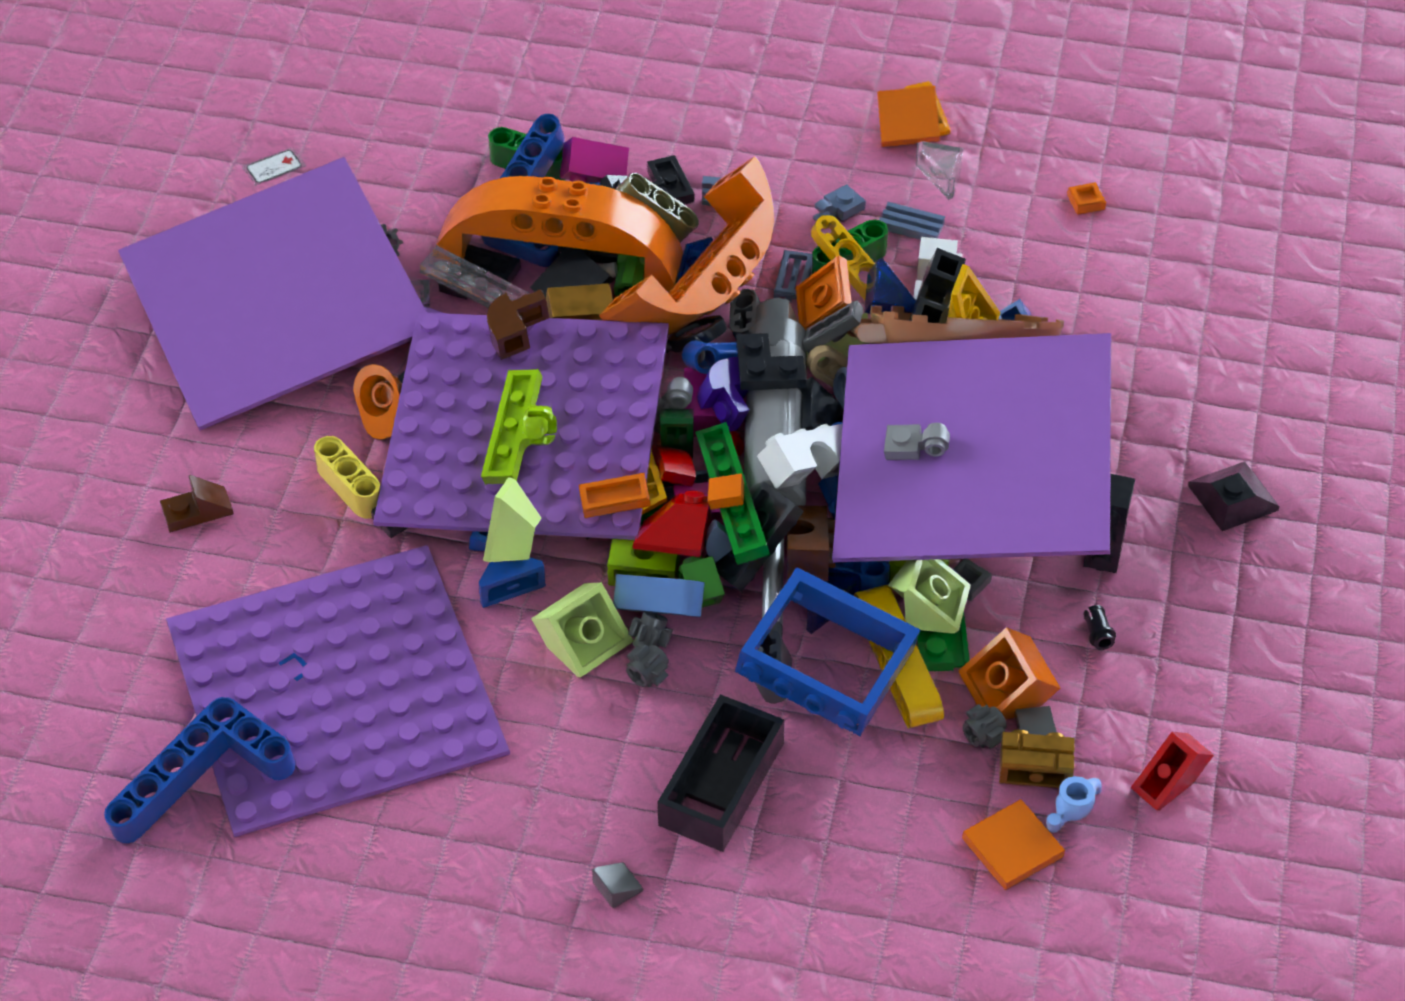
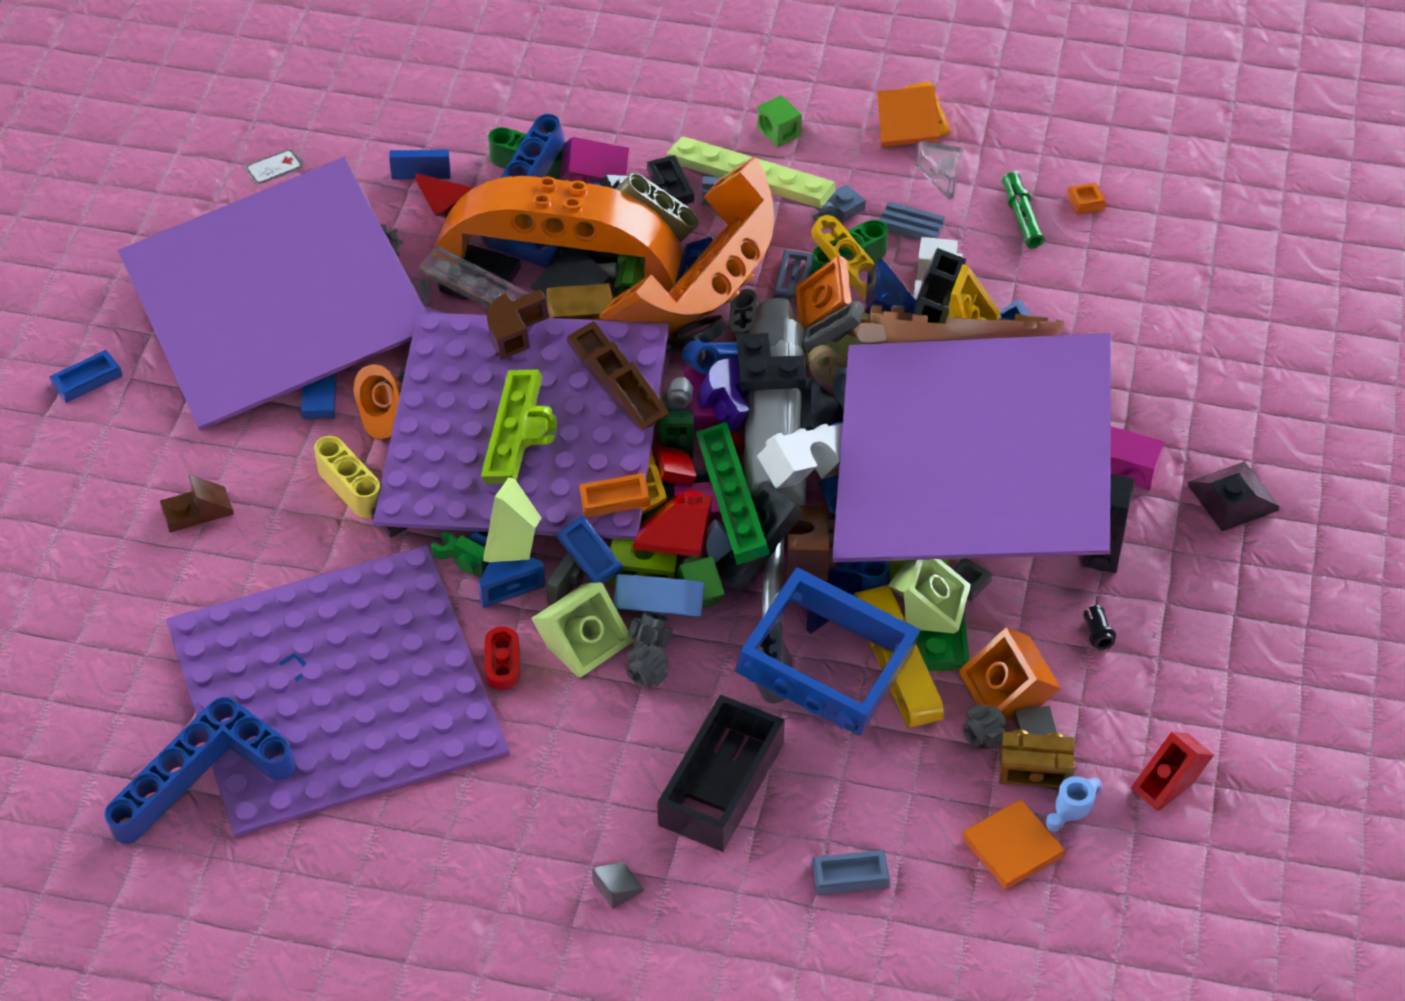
orange tile [708,473,744,510] -> none
light grey plate [884,423,950,460] -> none
none -> blue tile [49,350,123,403]
none -> blue tile [301,373,337,419]
none -> blue tile [389,150,451,179]
none -> red slope [415,173,473,218]
none -> green plate [431,531,489,578]
none -> red plate [484,626,520,690]
none -> dark grey plate [546,552,584,605]
none -> blue tile [556,515,623,584]
none -> reddish brown slope [567,320,669,431]
none -> yellowish green plate [667,136,836,209]
none -> bright green brick [757,95,802,147]
none -> sand blue tile [812,850,890,895]
none -> green pin [1002,171,1045,248]
none -> dark pink brick [1111,426,1165,490]

